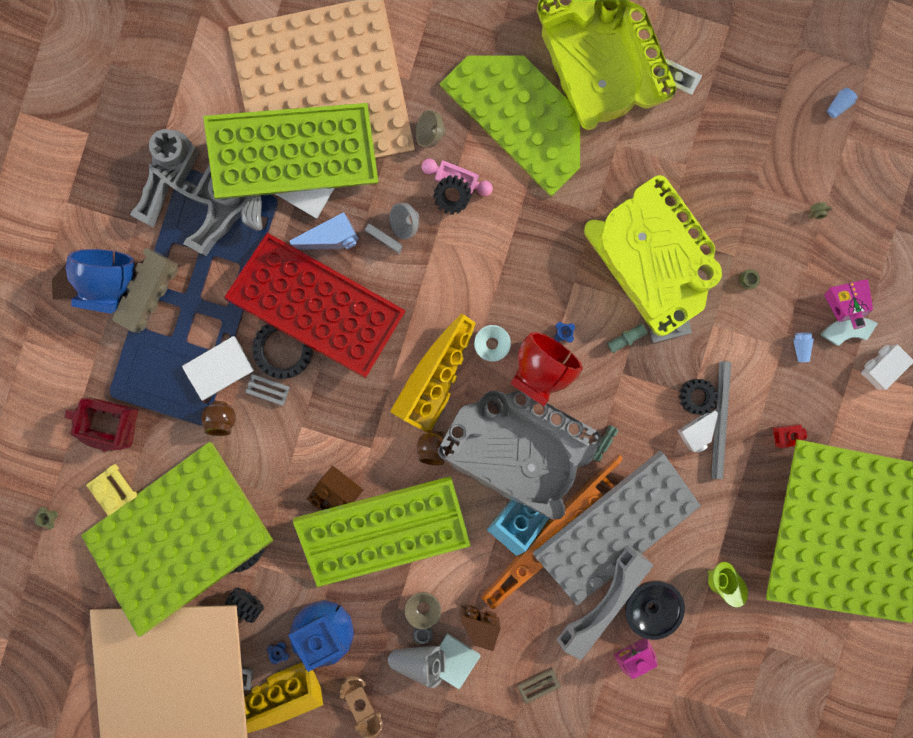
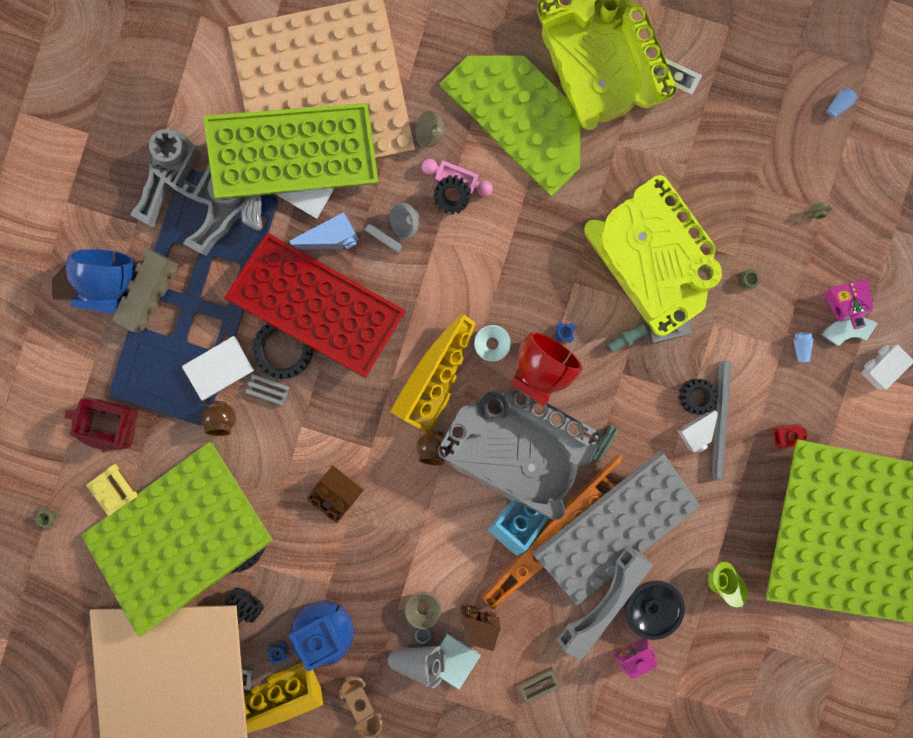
lime plate [293,476,471,587] -> none

